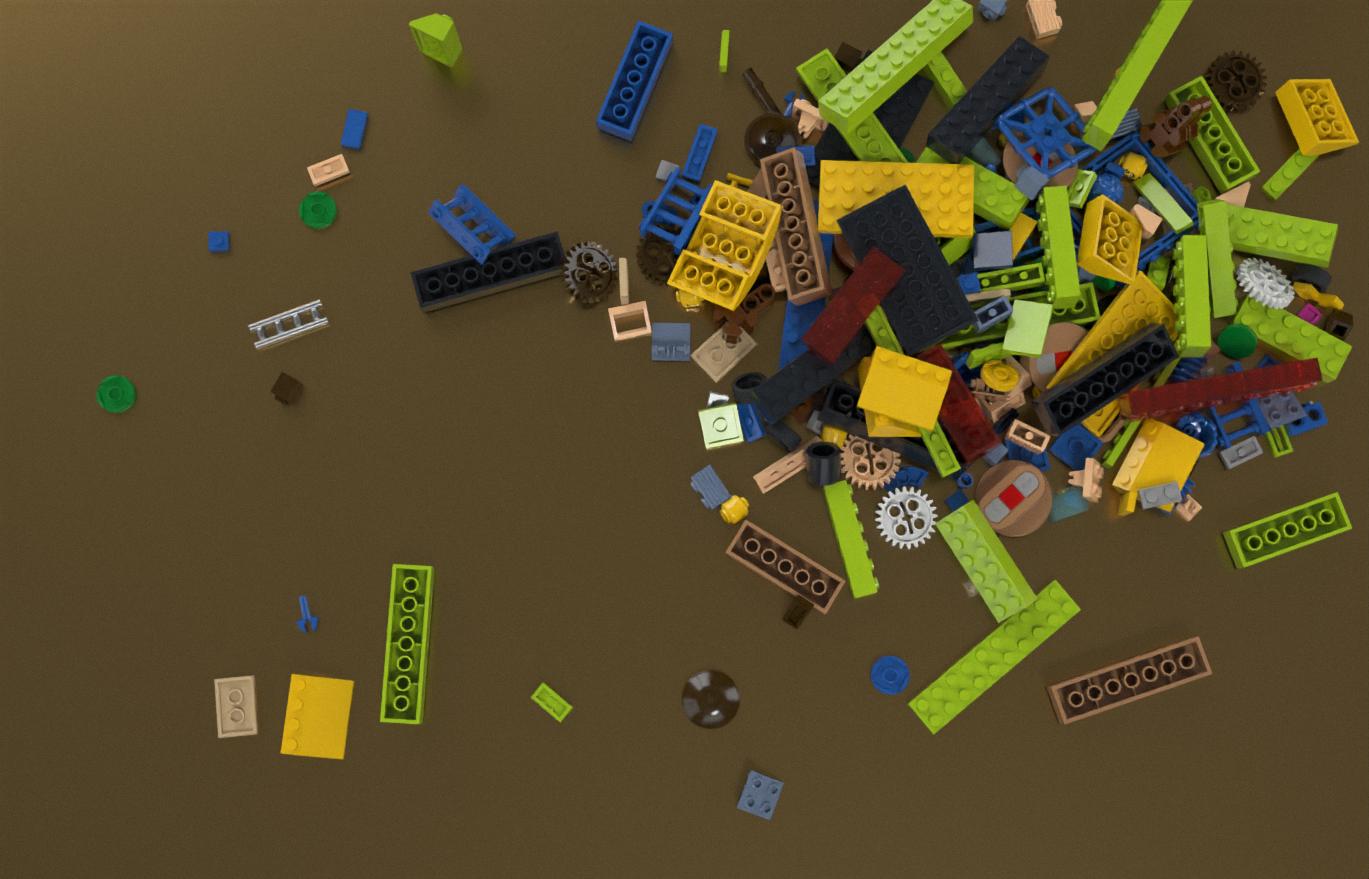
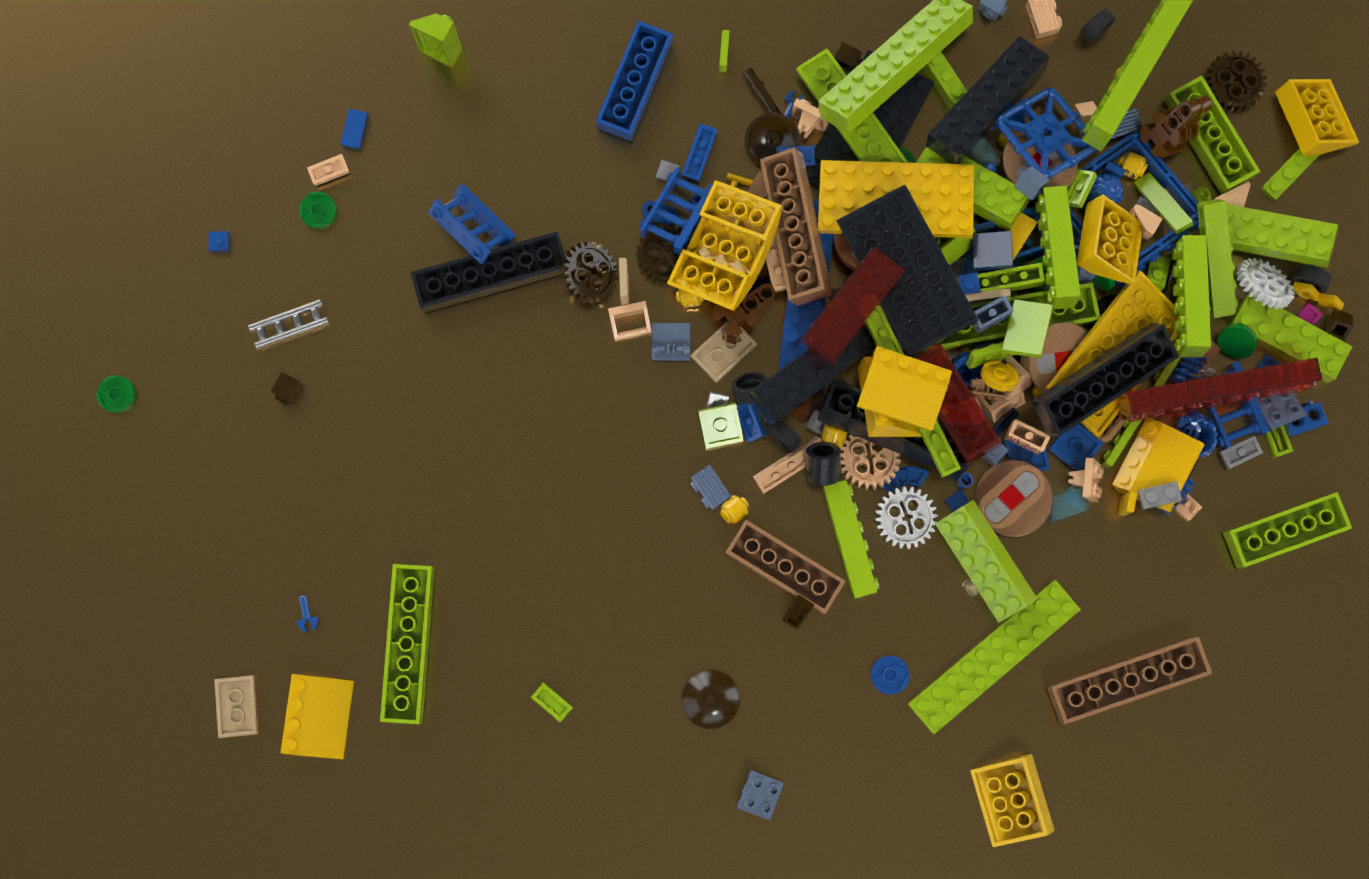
none -> yellow slope [970,754,1055,847]
none -> black tyre [1079,8,1116,43]

